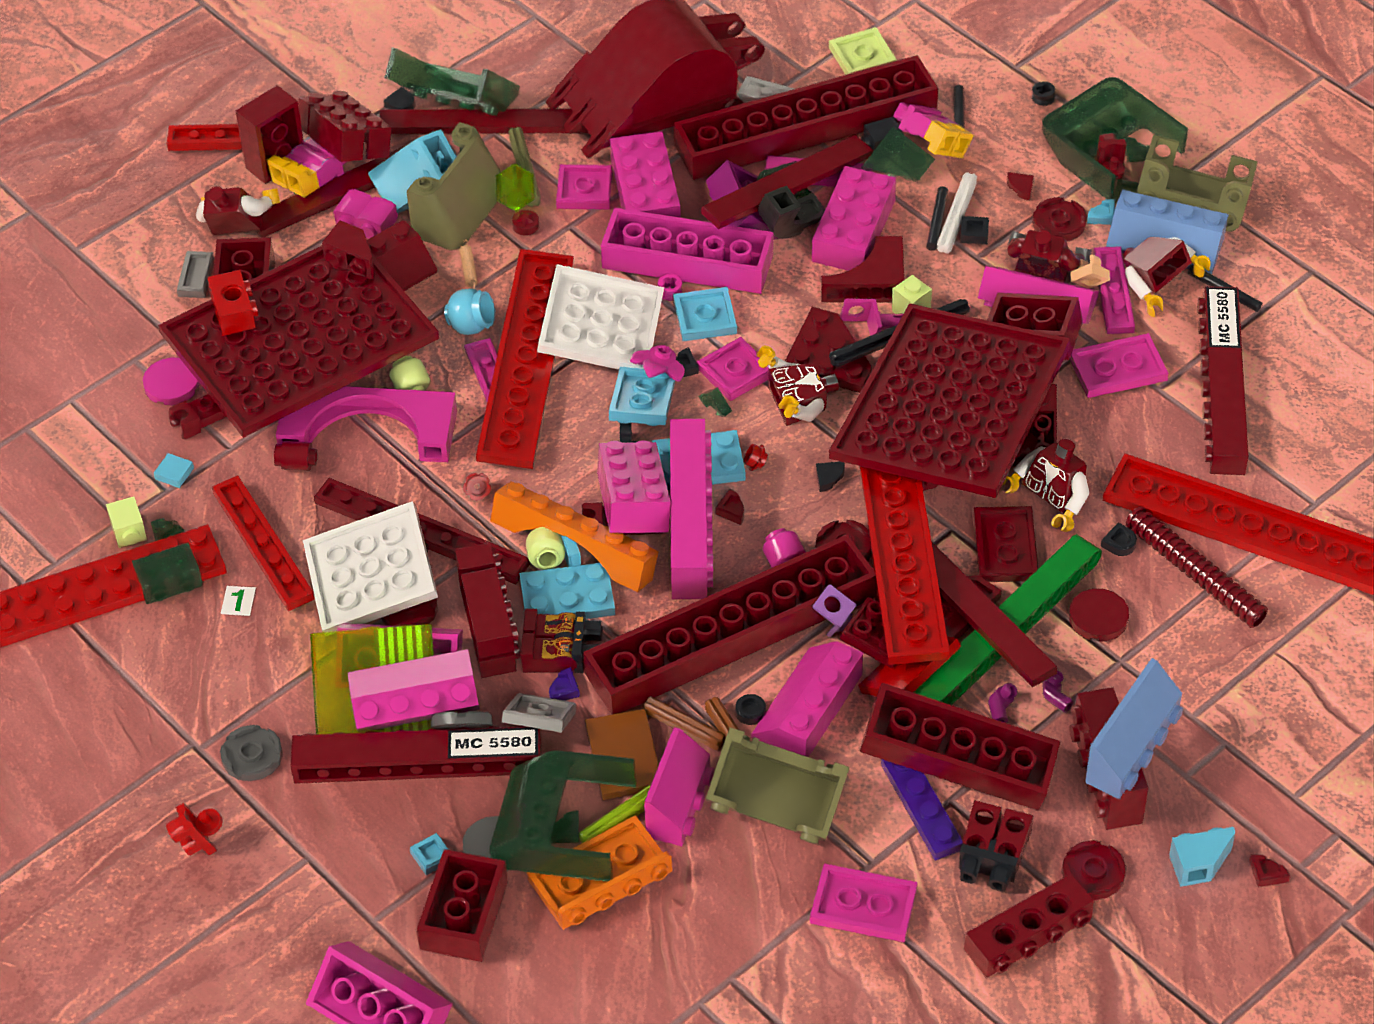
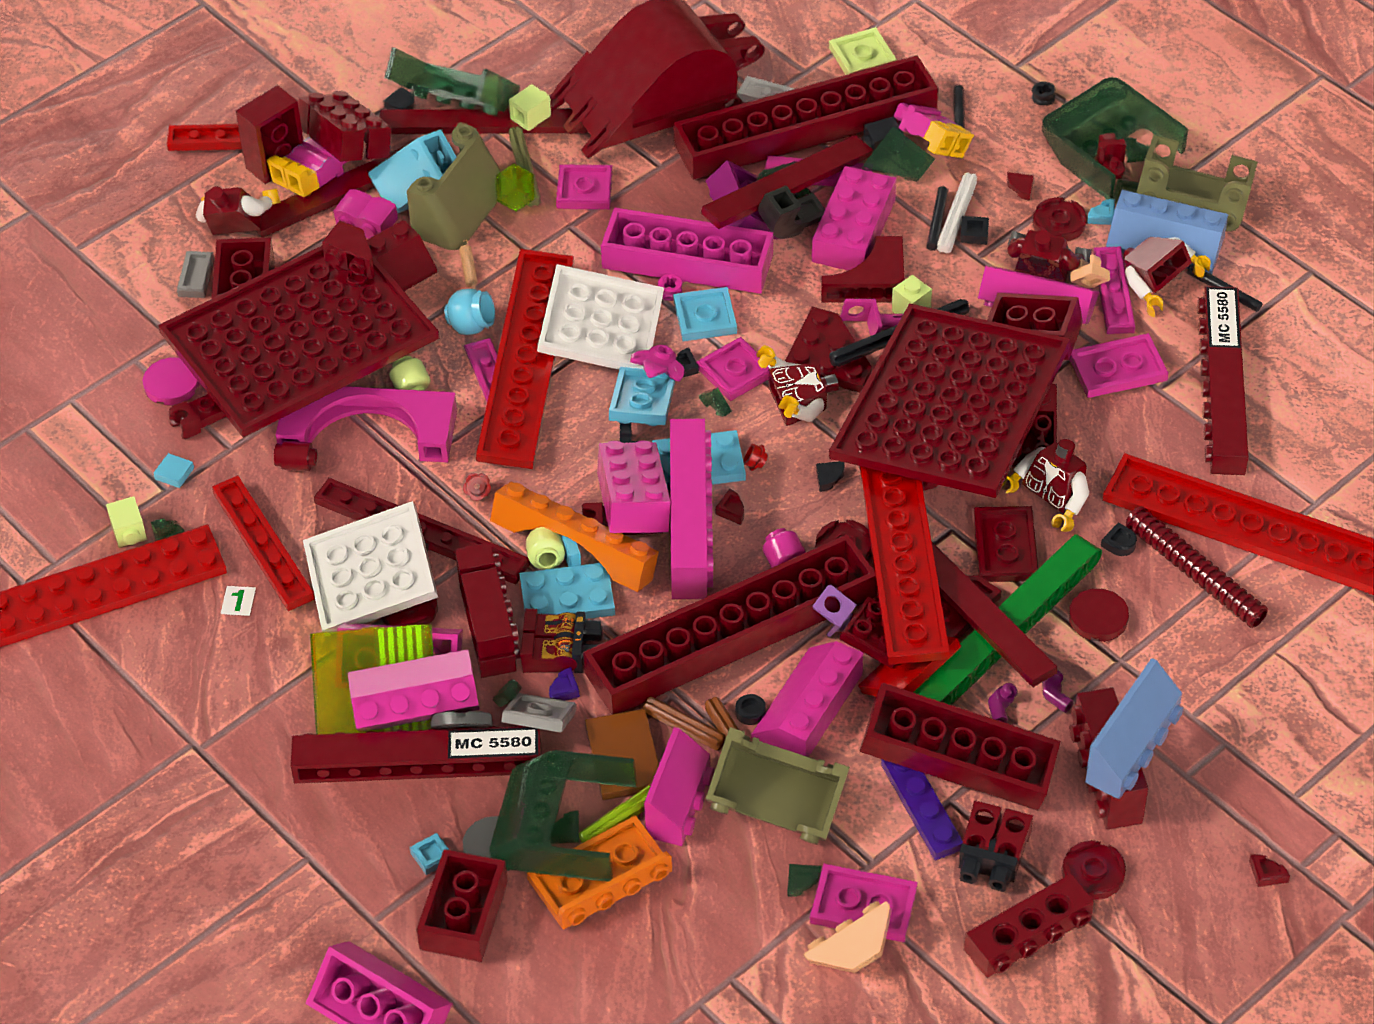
clear green bracket [132,543,203,604] -> none
red hips [165,803,223,856] -> none
red brick [207,270,259,336] -> none
dark grey tile [220,725,283,781] -> none
dark red tile [512,210,539,235] -> none
dark pink brick [610,132,681,218] -> none
medium azure slope [1169,827,1236,887] -> none
none -> tile [493,679,522,707]
none -> yellowish green brick [509,84,551,131]
none -> clear green tile [787,864,821,897]
none -> light nougat slope [804,901,892,973]

